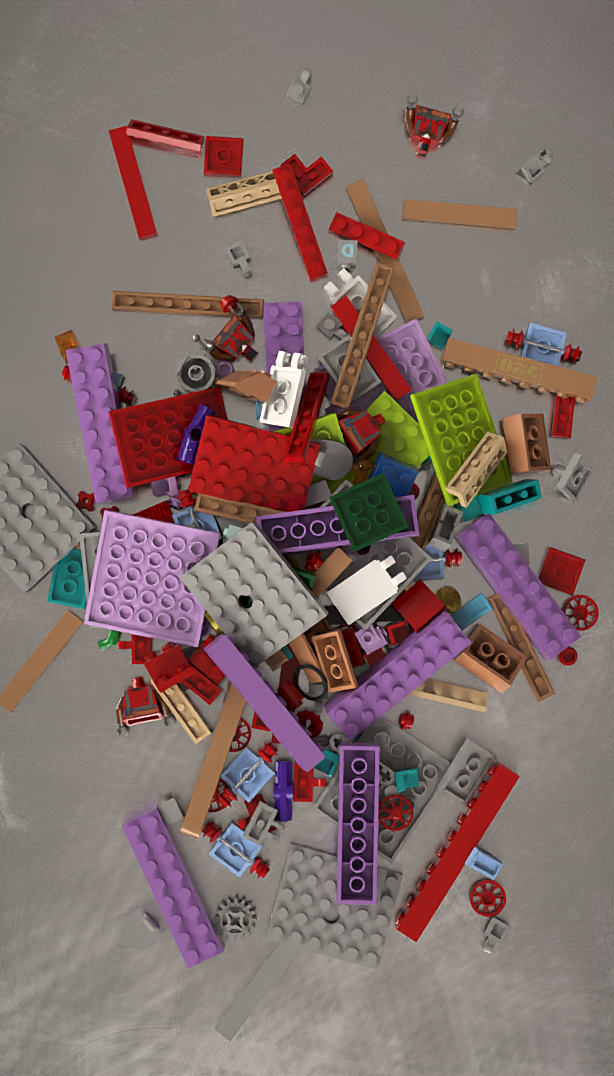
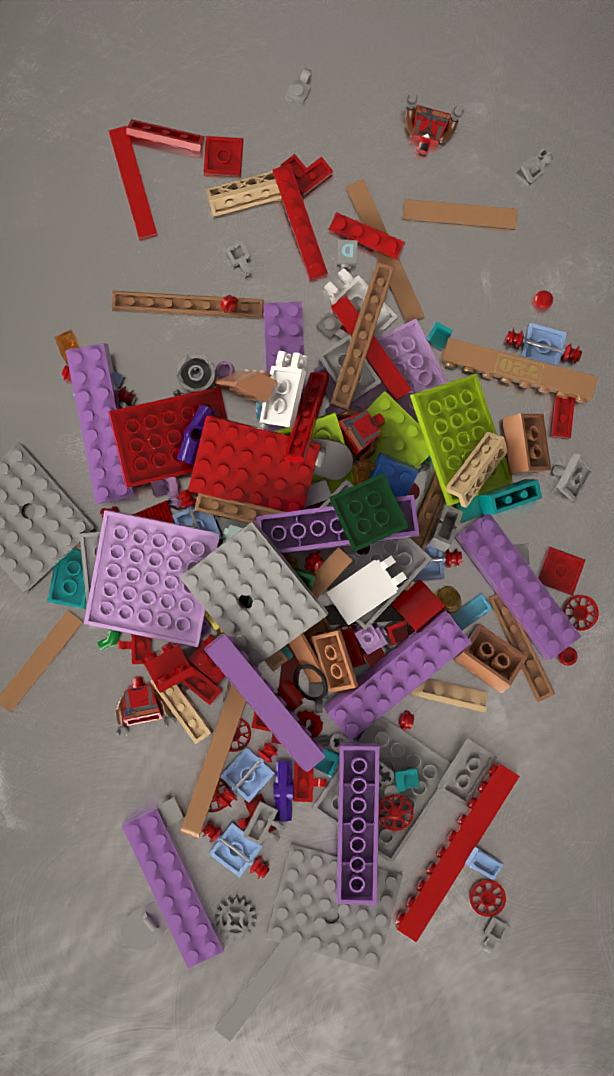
red plate [76,491,95,512] -> none
light grey hinge [193,334,220,368] -> none
torso [199,302,259,362] -> none
none -> red piece [533,290,553,311]

